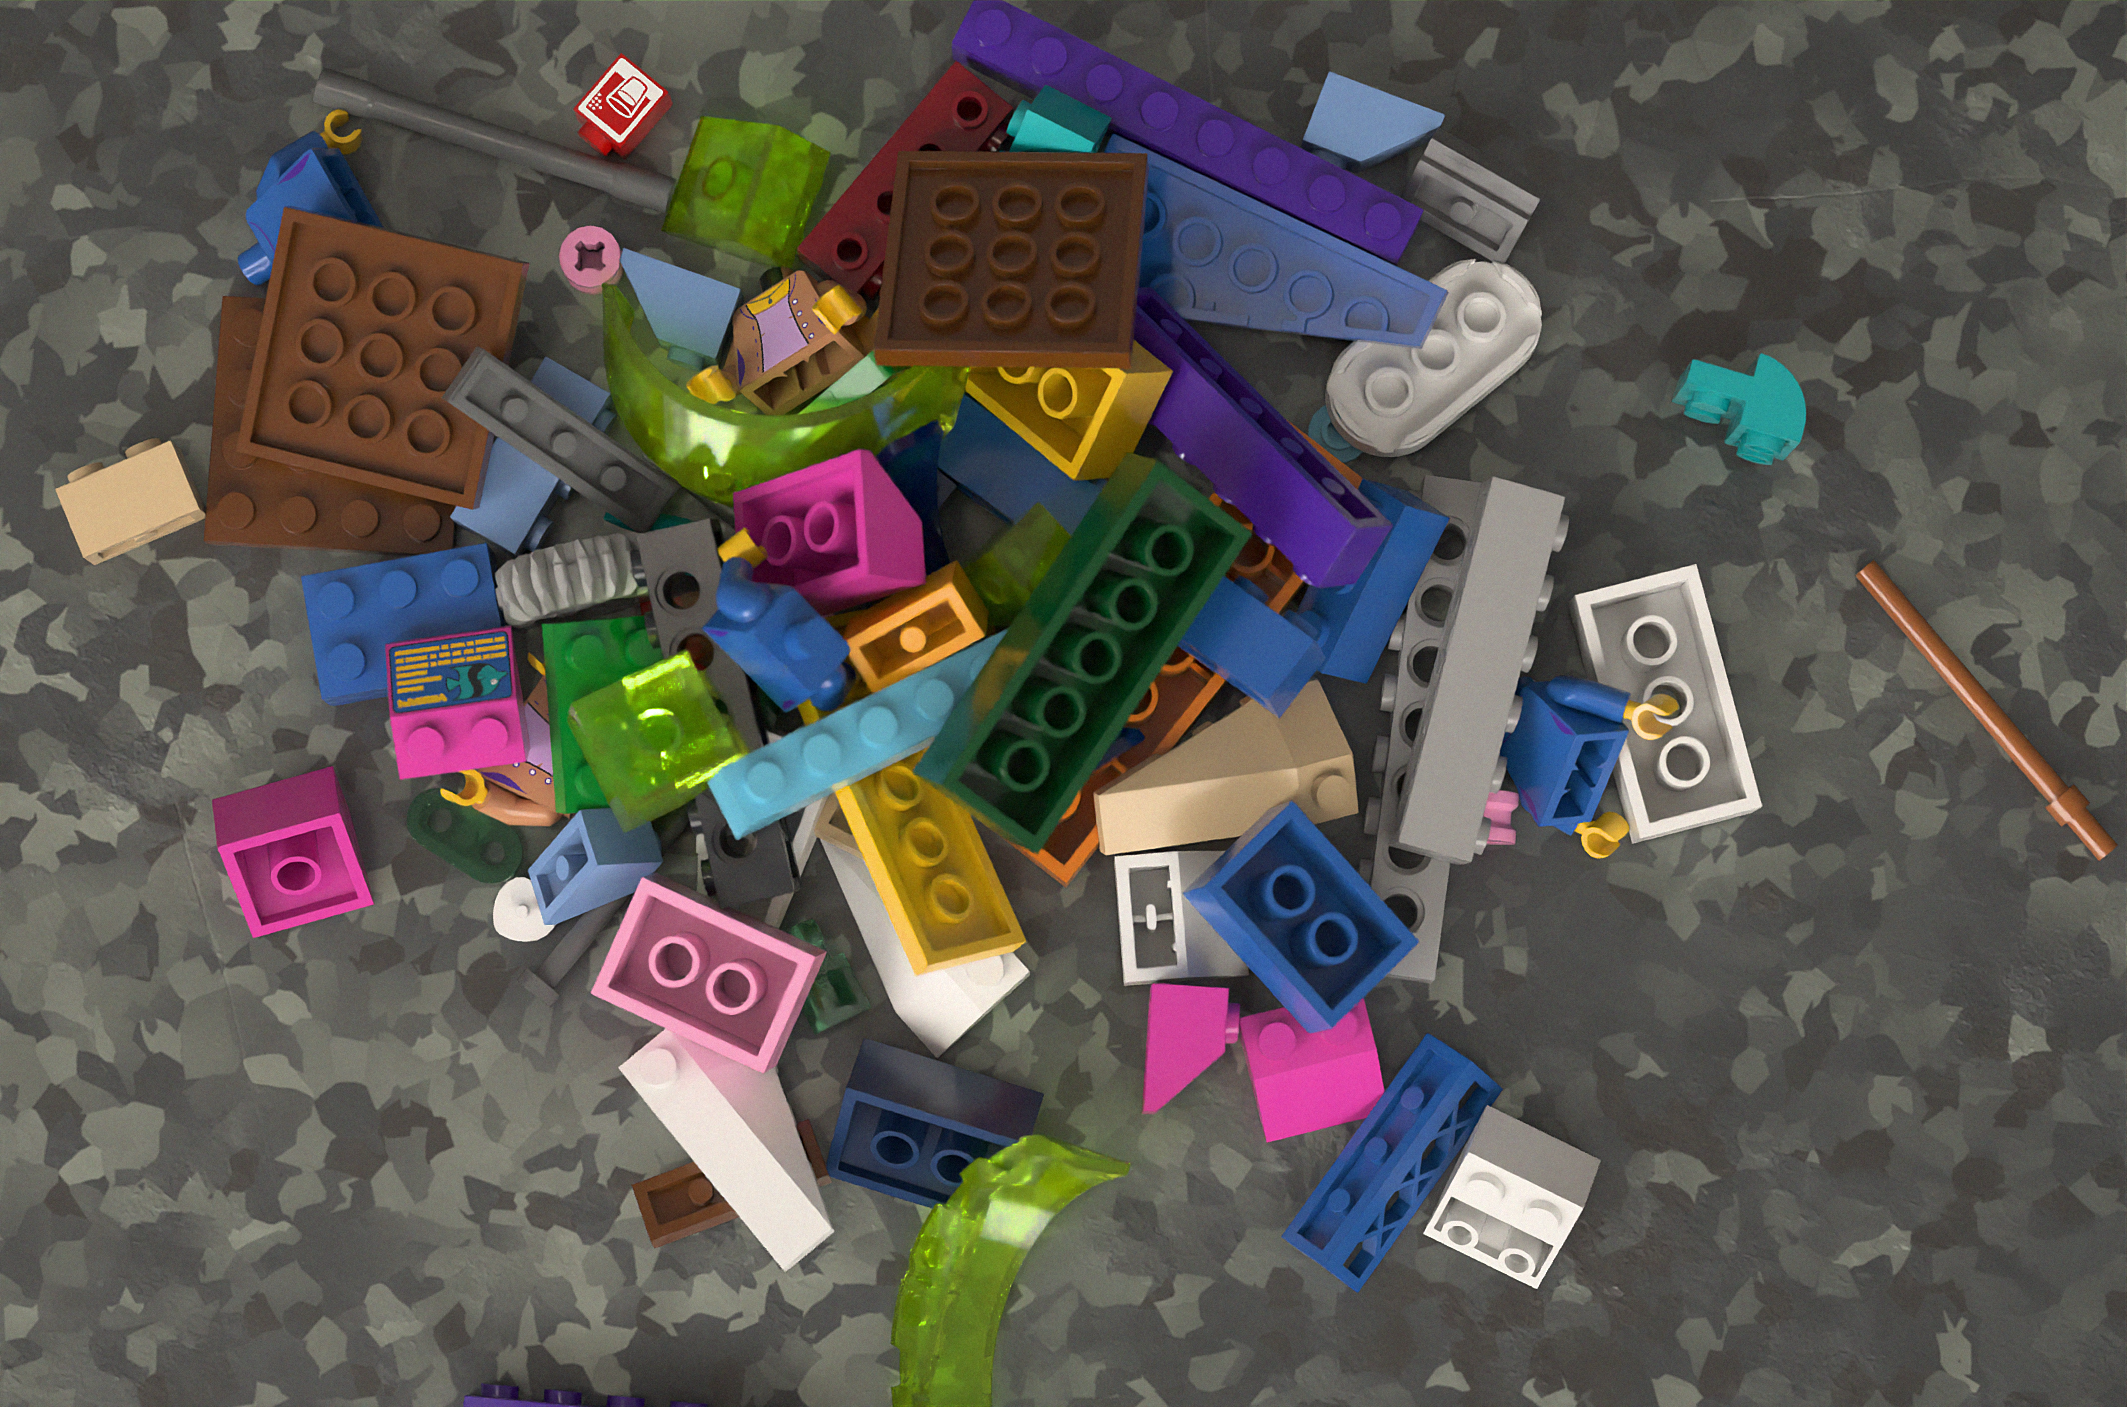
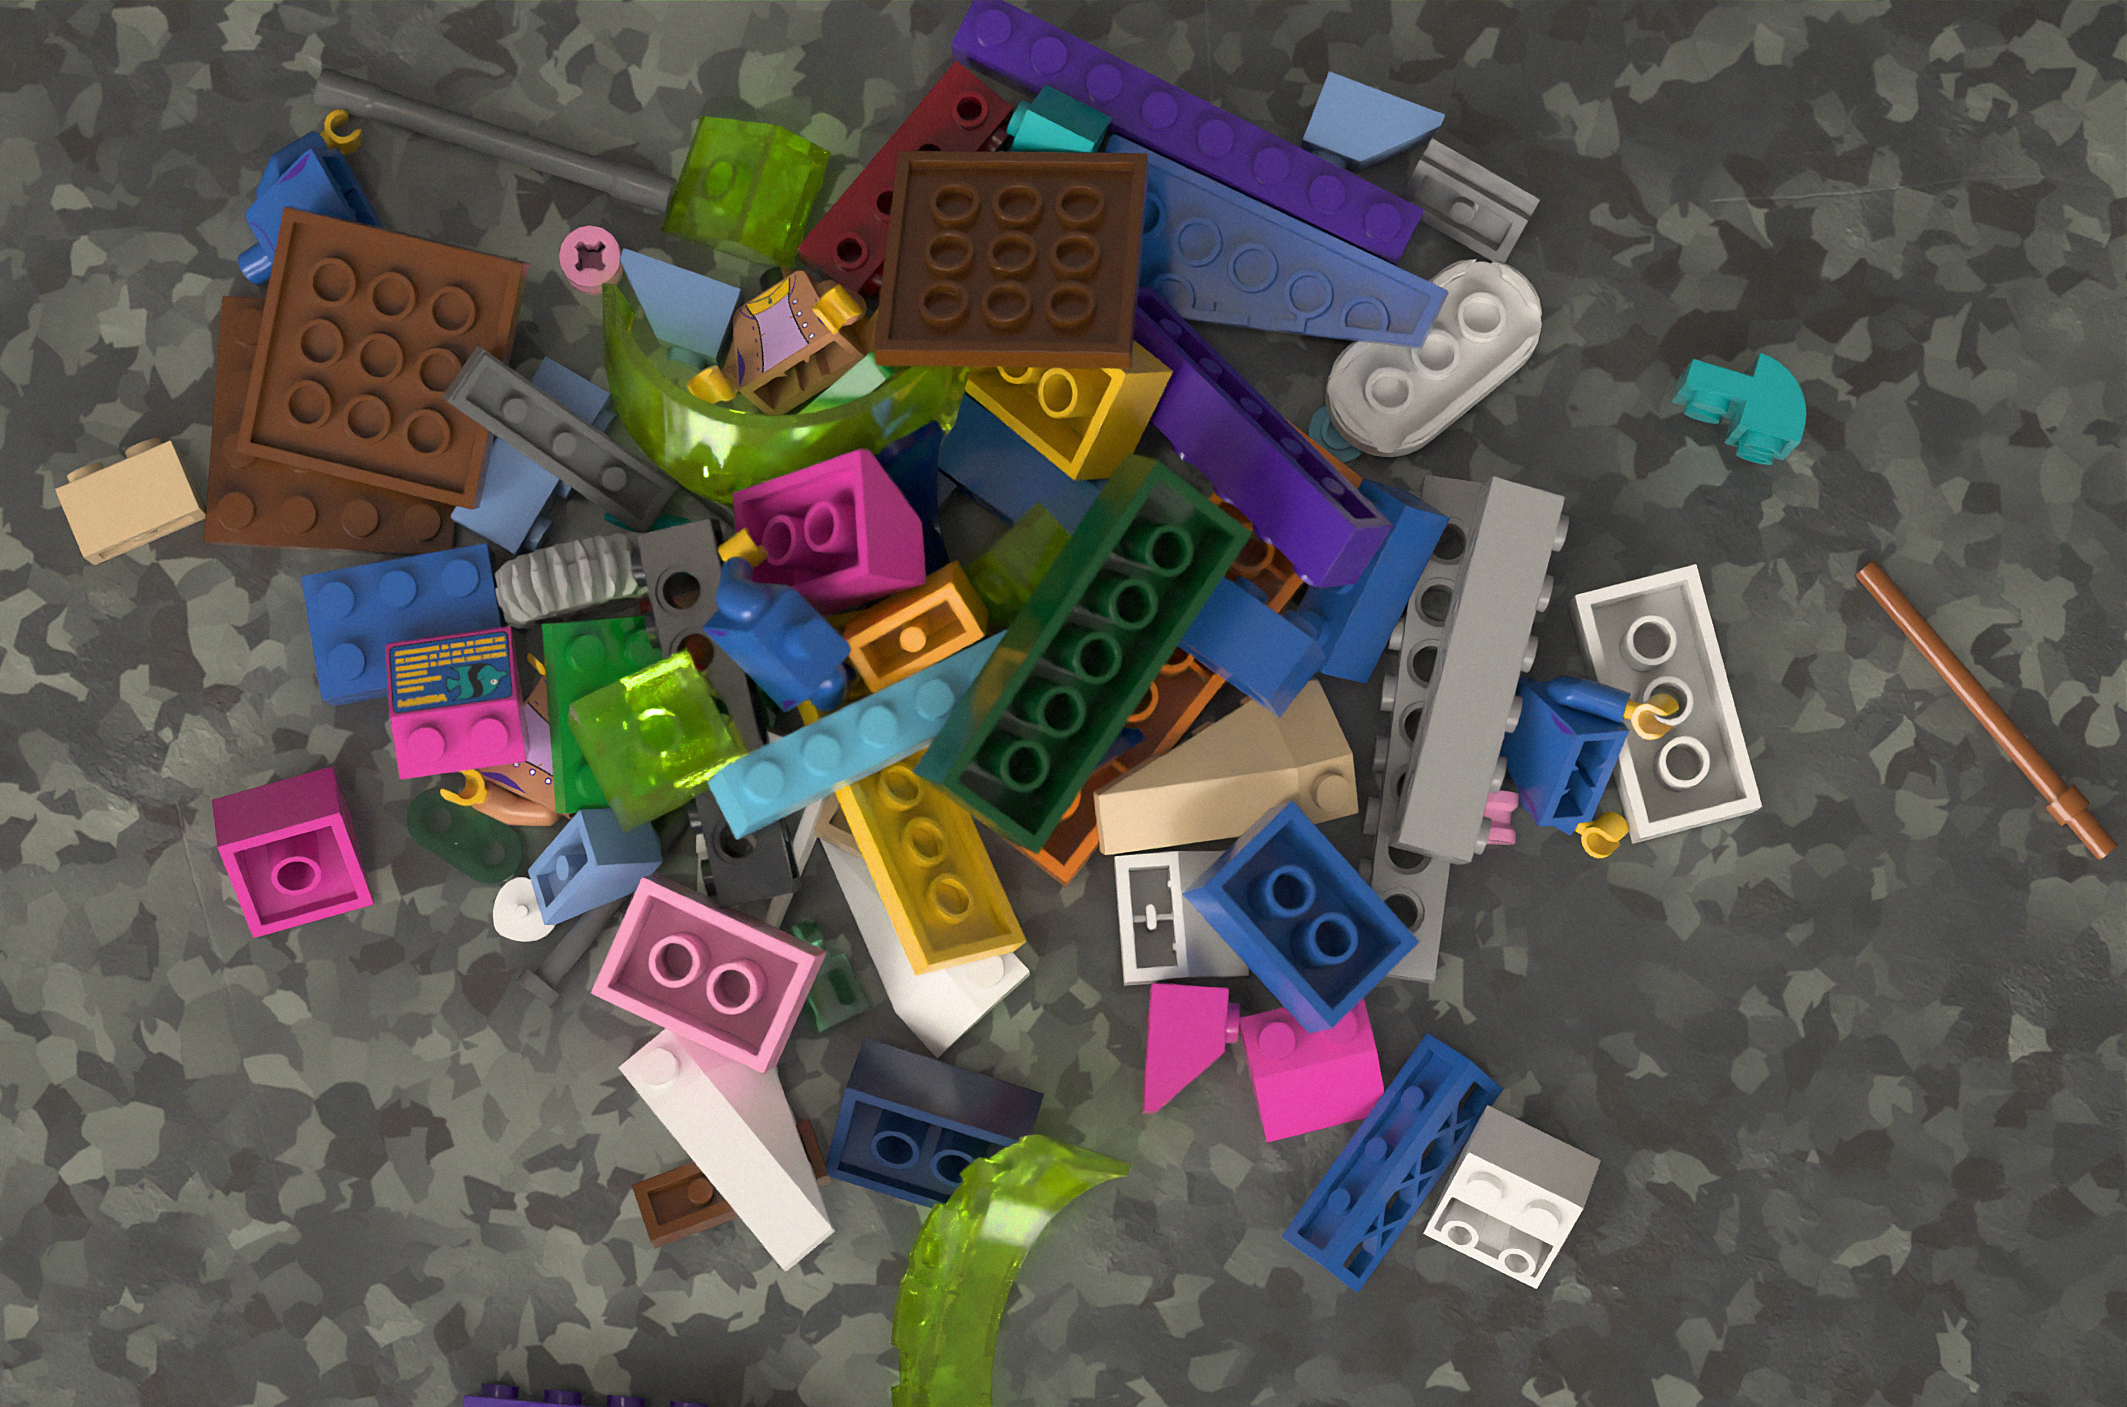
red brick [573,53,673,160] -> none

